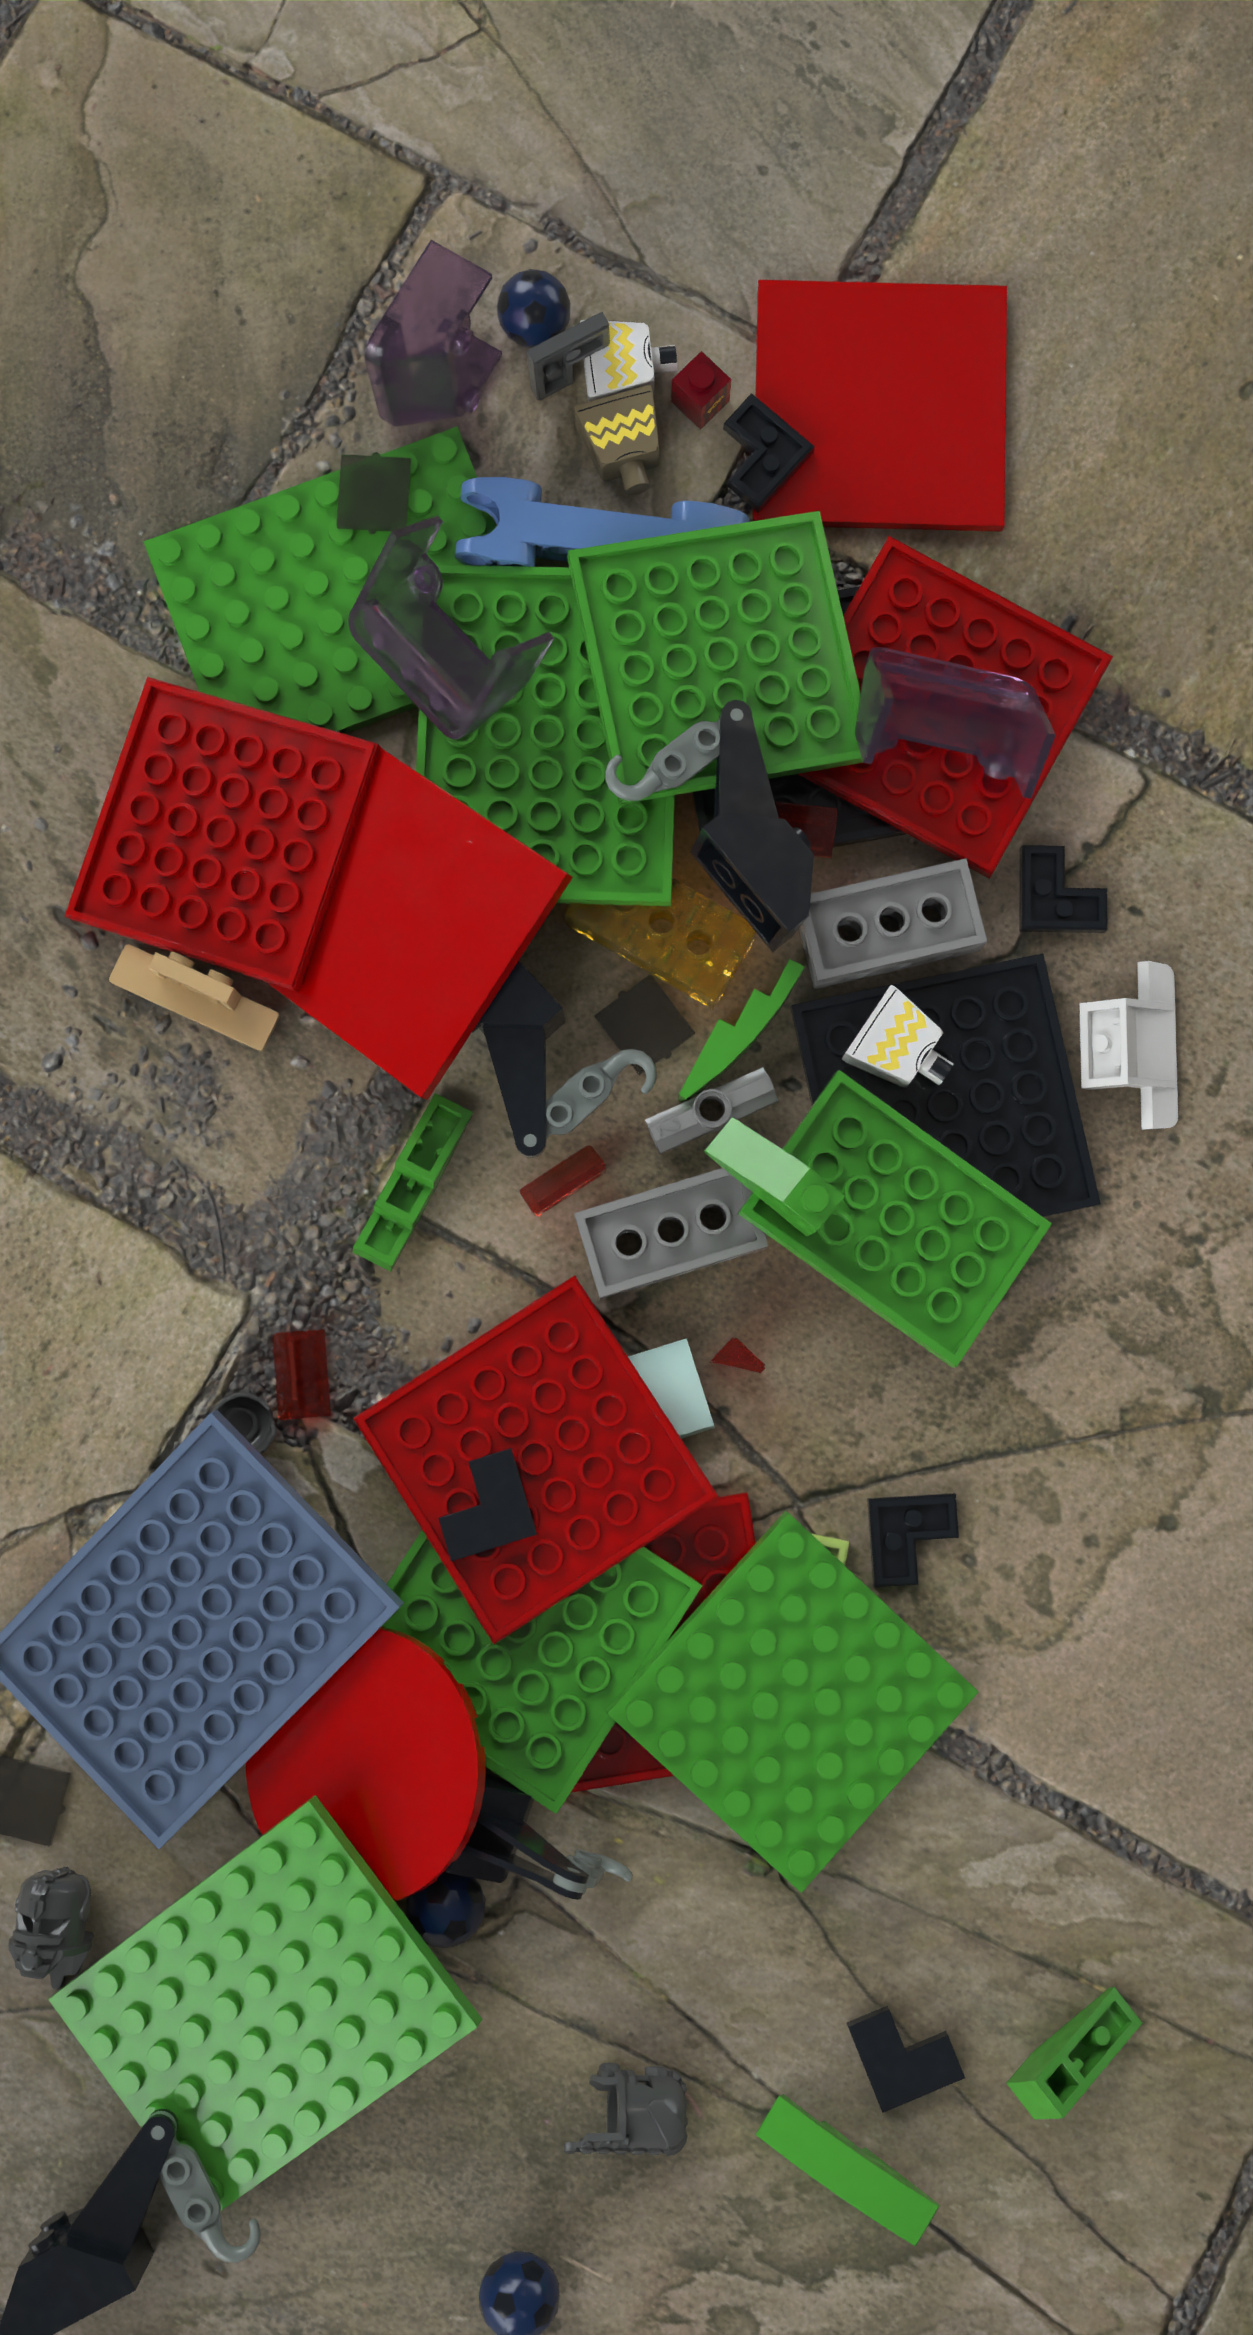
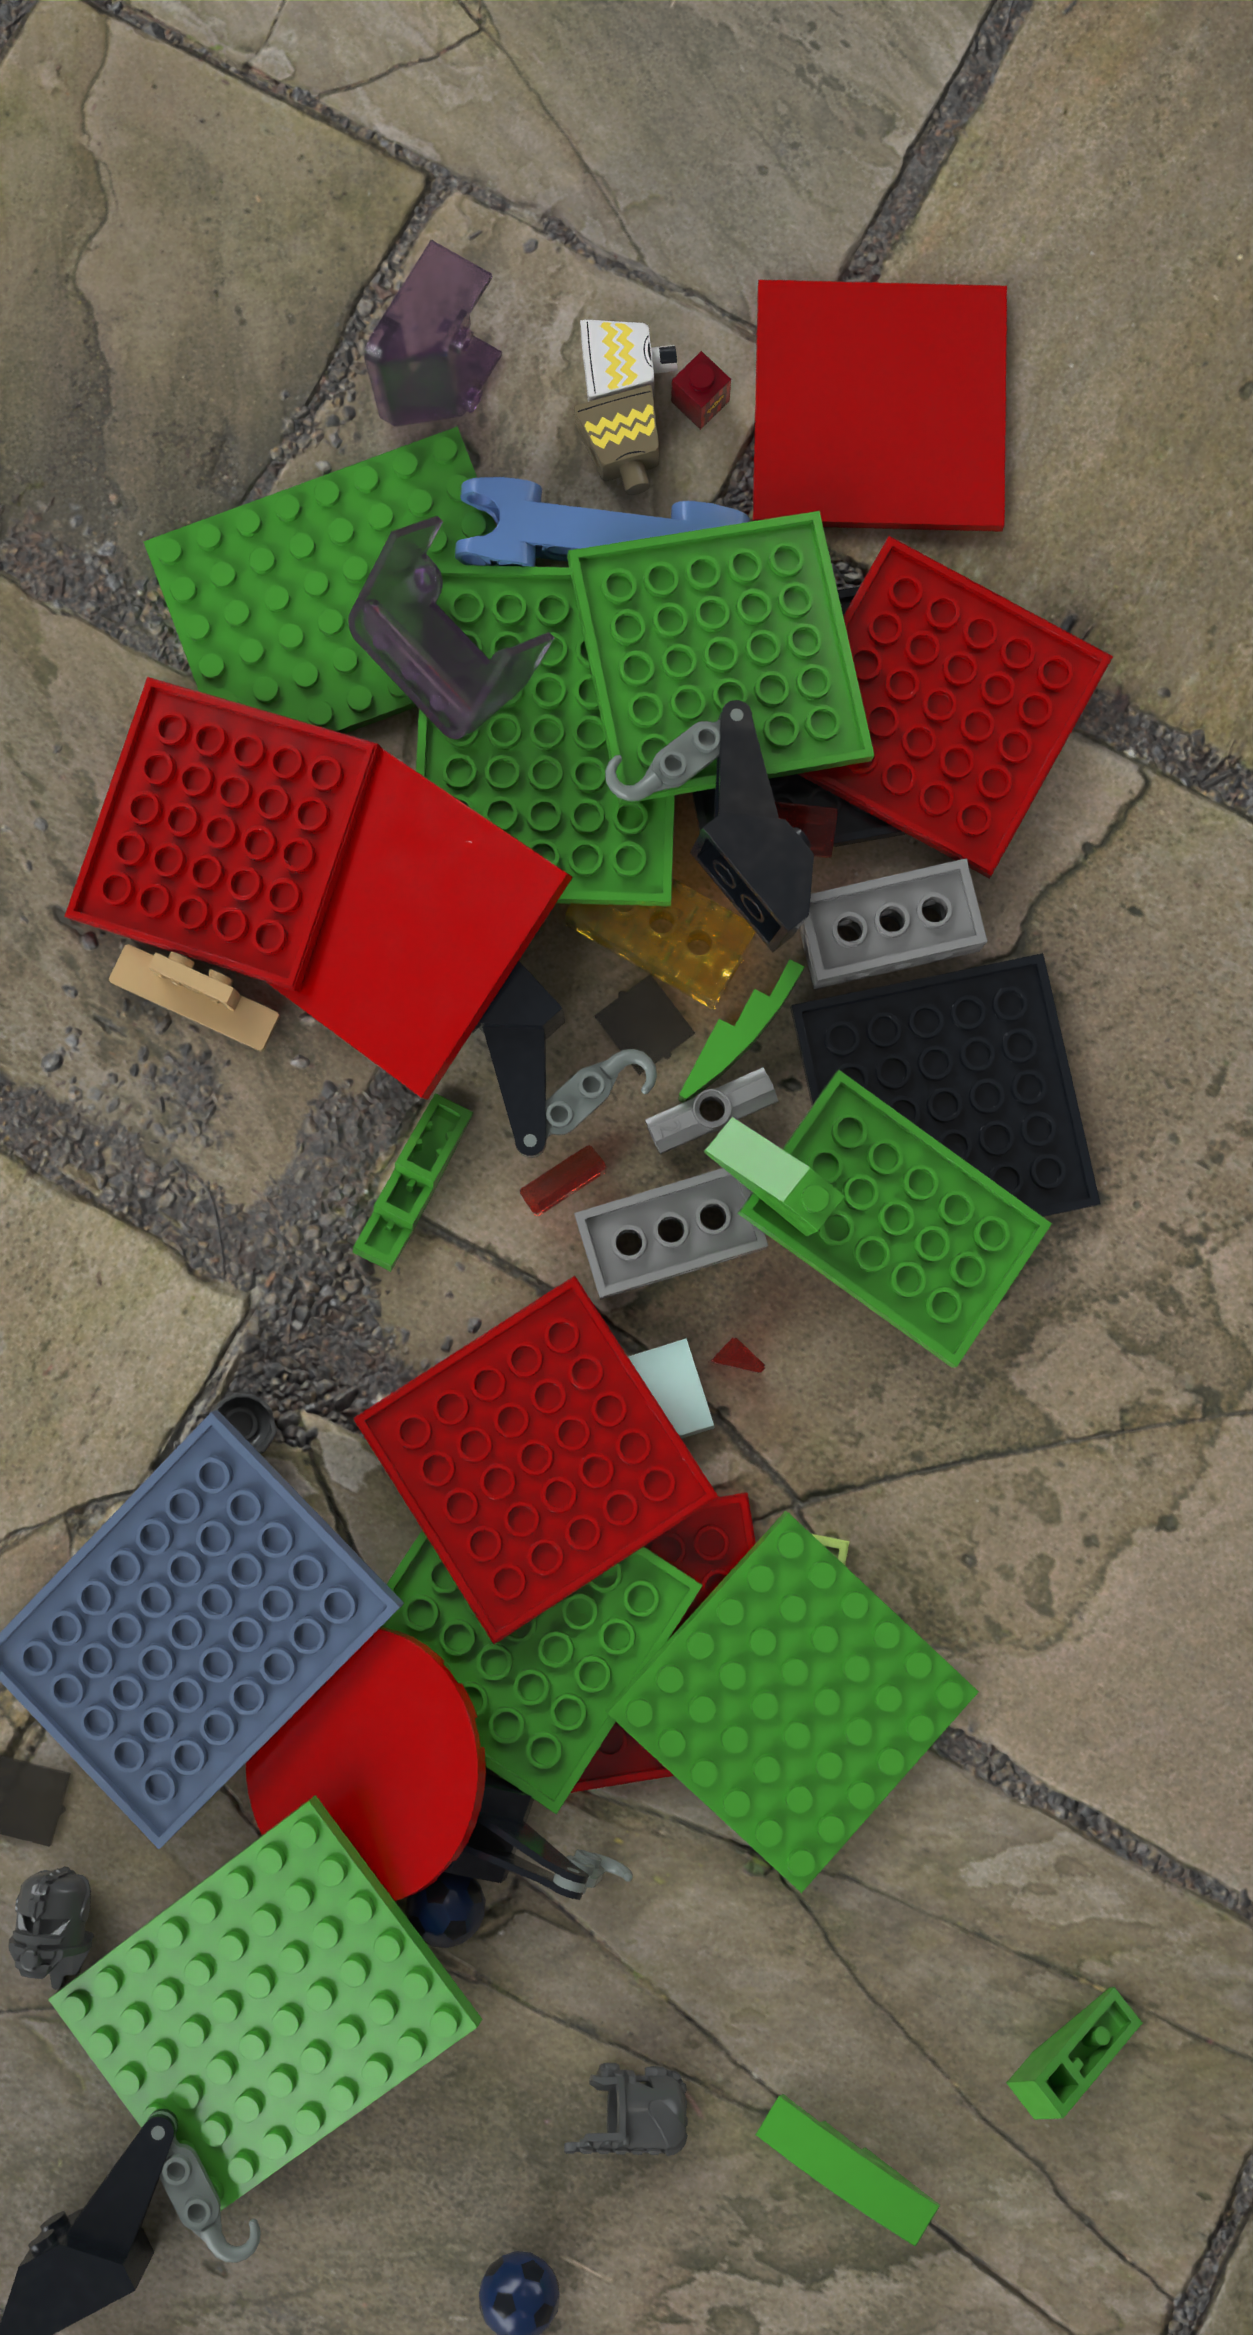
clear red slope [272,1329,331,1420] -> none
clear smoke piece [337,452,412,535] -> none
black tile [438,1448,538,1562] -> none
dark blue piece [497,269,571,348] -> none
dark grey tile [527,312,610,400] -> none
black tile [723,393,815,513] -> none
white torso [842,984,953,1088] -> none
black tile [847,2005,965,2113] -> none
clear purple windscreen [855,647,1056,798] -> none
black tile [867,1493,959,1587] -> none
black tile [1019,845,1107,933] -> none
white plate [1079,961,1178,1130] -> none

